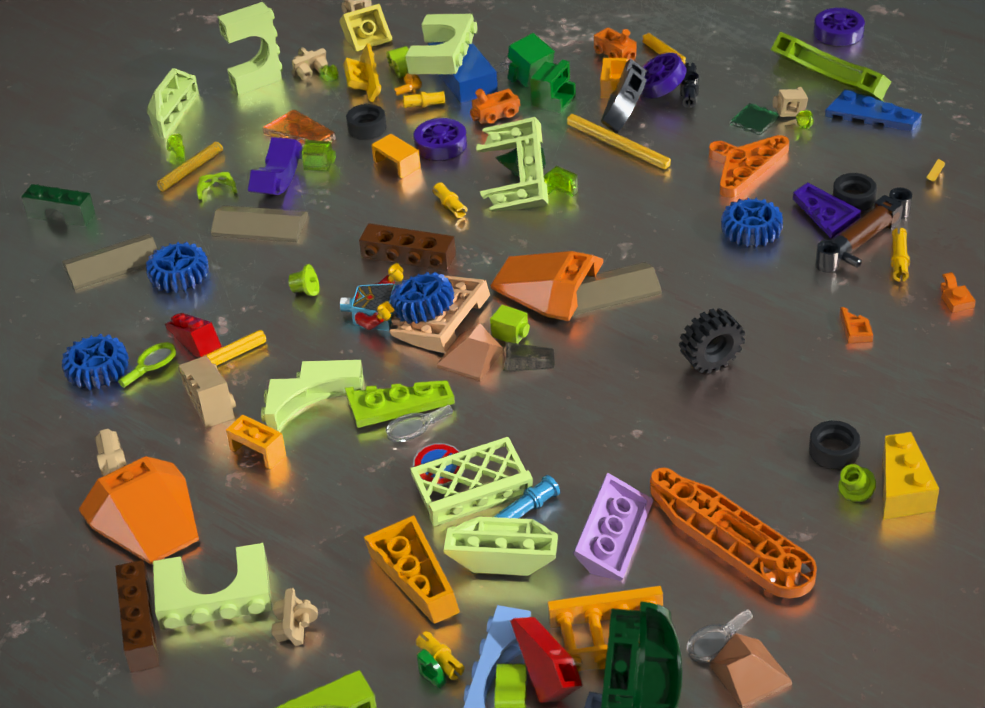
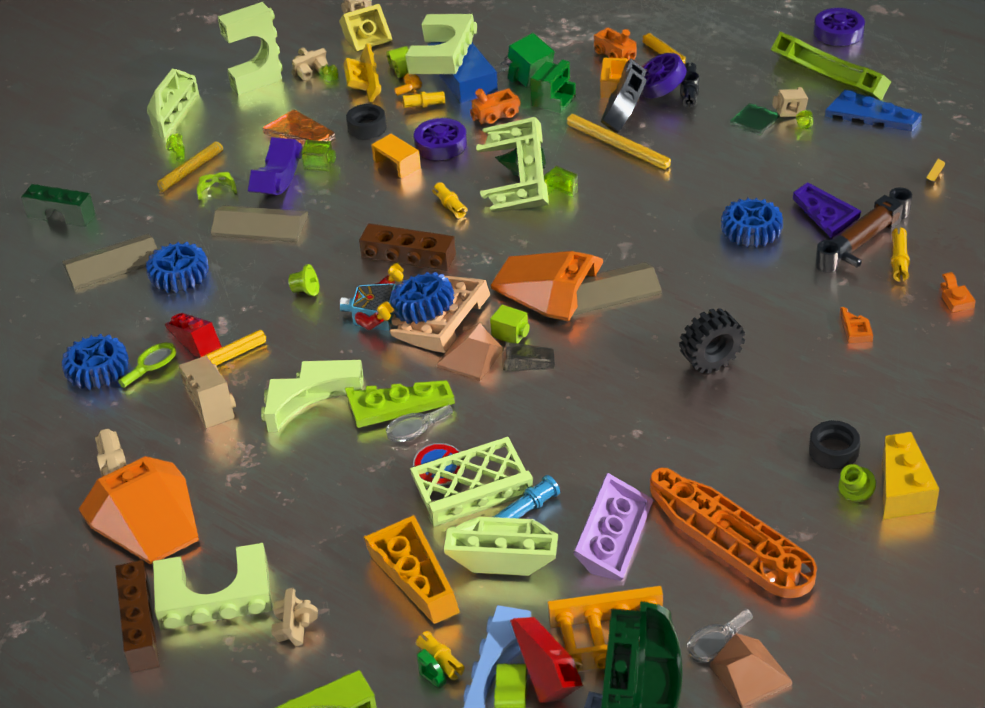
light orange panel [226,414,286,469] -> none
orange beam [709,135,789,198] -> none
black tyre [833,173,877,211] -> none

